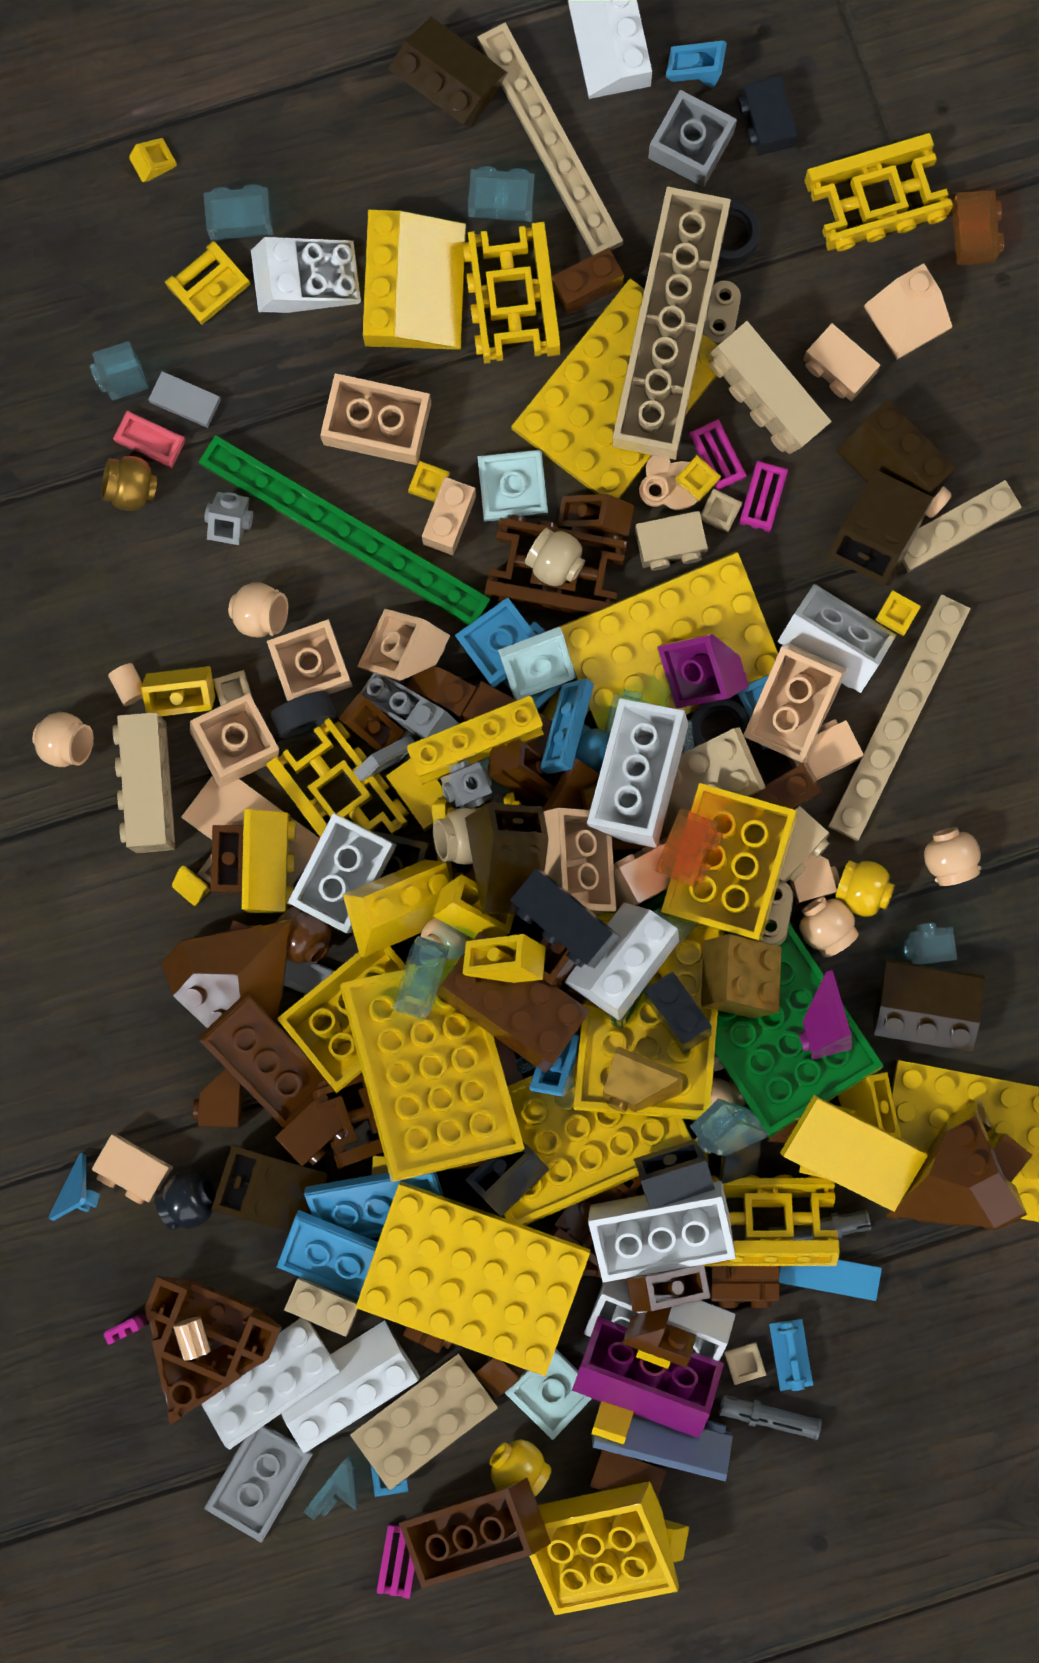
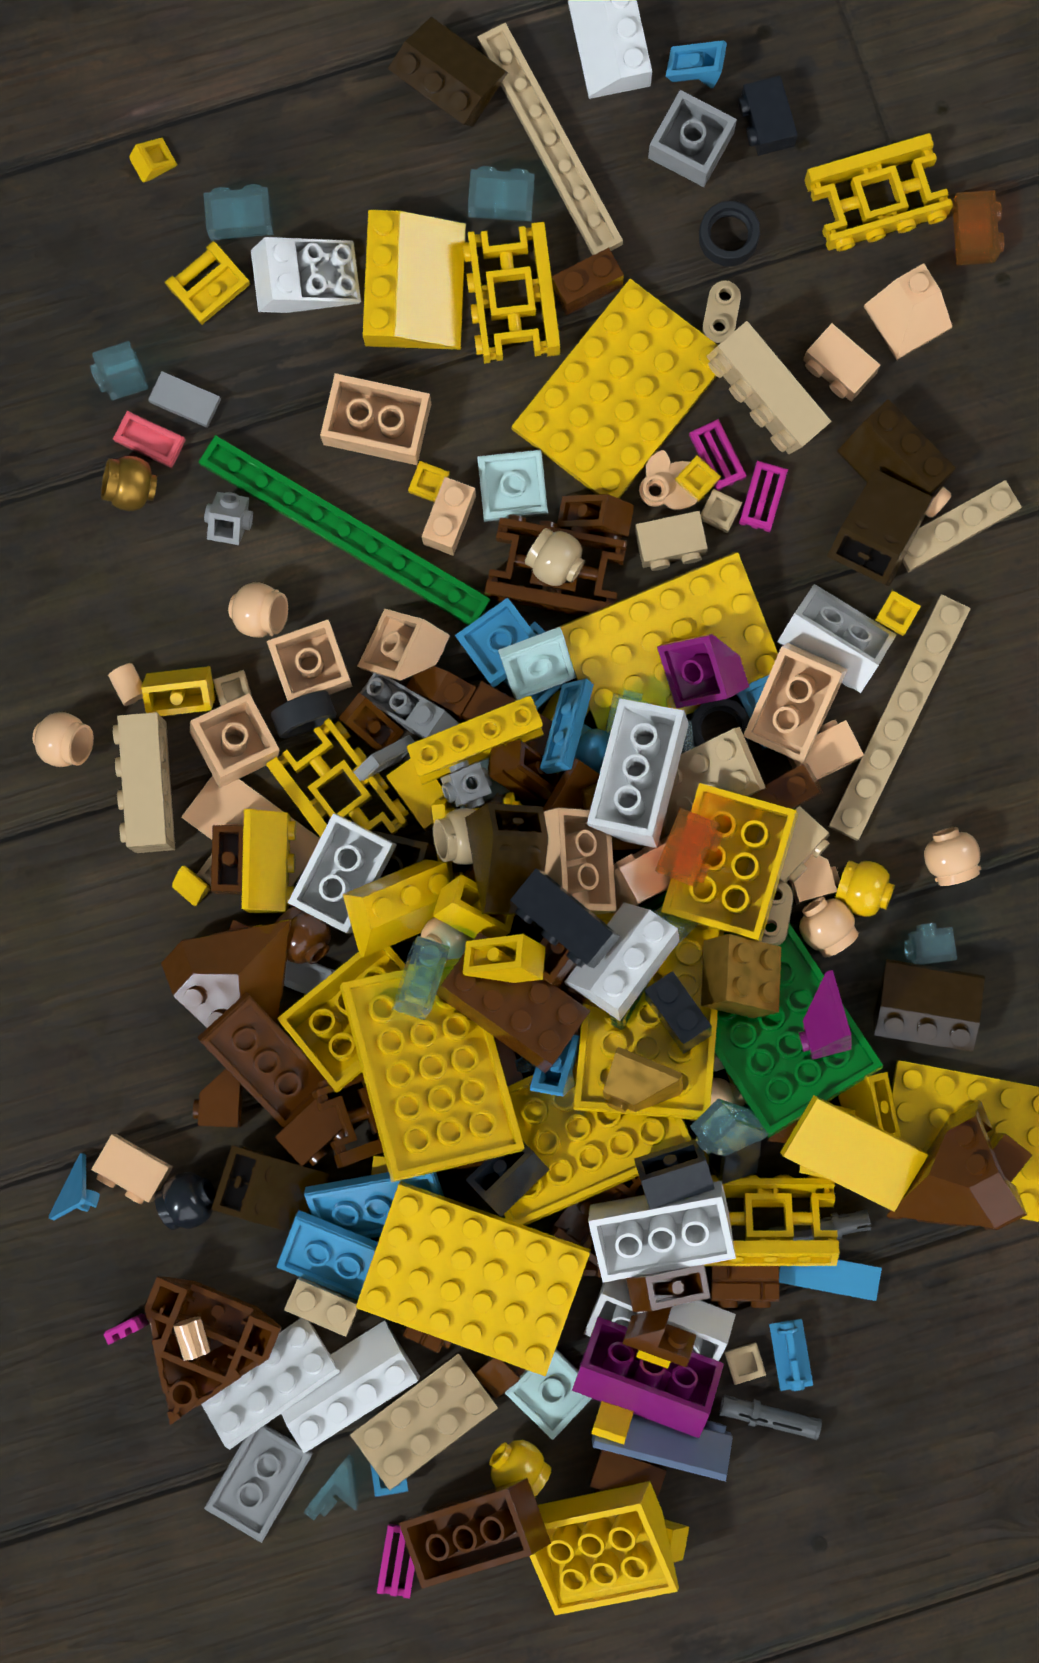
tan brick [613,187,731,460] -> none

